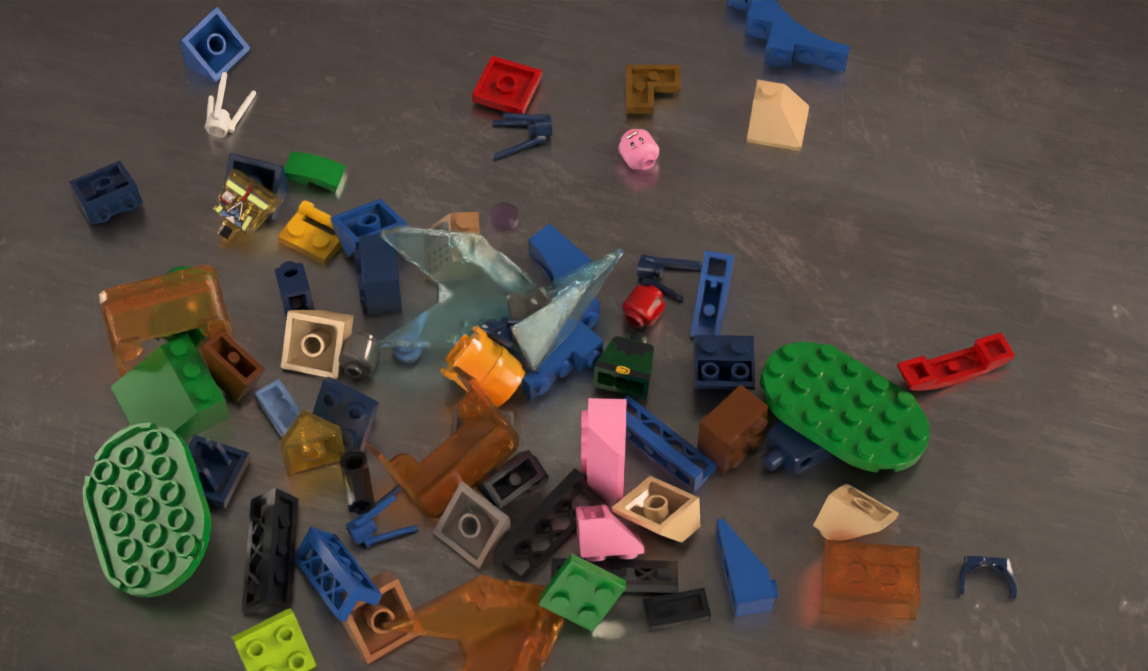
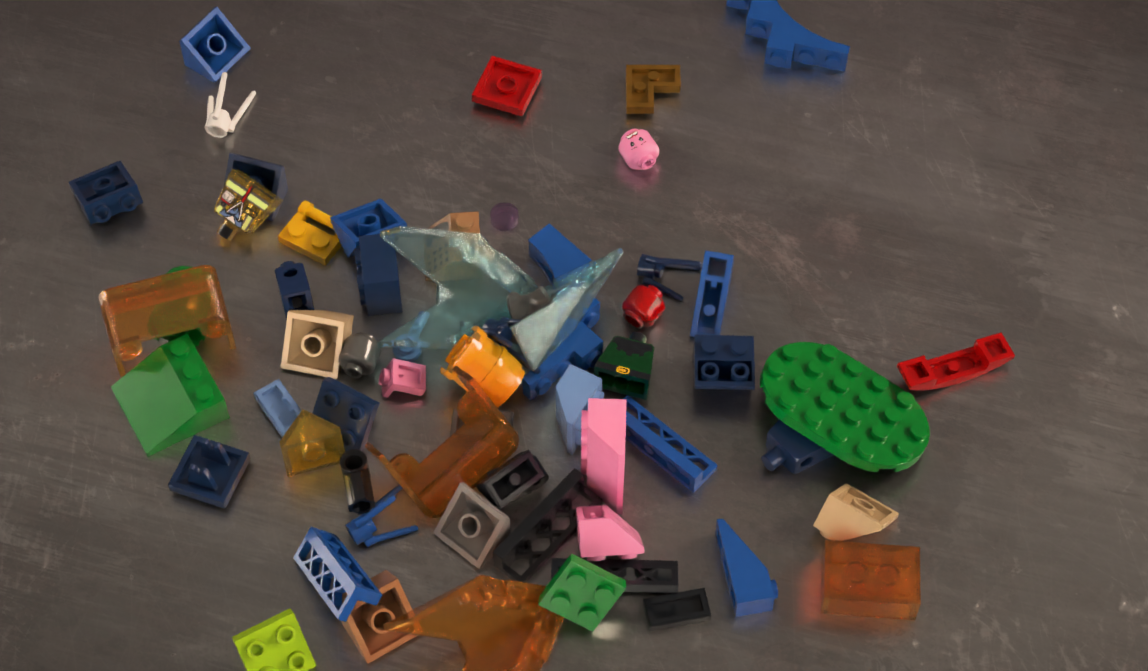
green plate [83,422,211,598] -> none
reddish brown slope [201,329,265,403] -> none
black fence [241,488,299,614] -> none
green slope [284,151,346,193] -> none
dark blue plant [492,113,552,159] -> none
tan slope [612,476,701,543] -> none
reddish brown piece [697,385,768,474] -> none
tan slope [746,80,809,151] -> none
dark blue cap [958,556,1017,598] -> none
none -> bright pink bracket [379,358,426,398]
none -> medium blue slope [555,364,604,455]

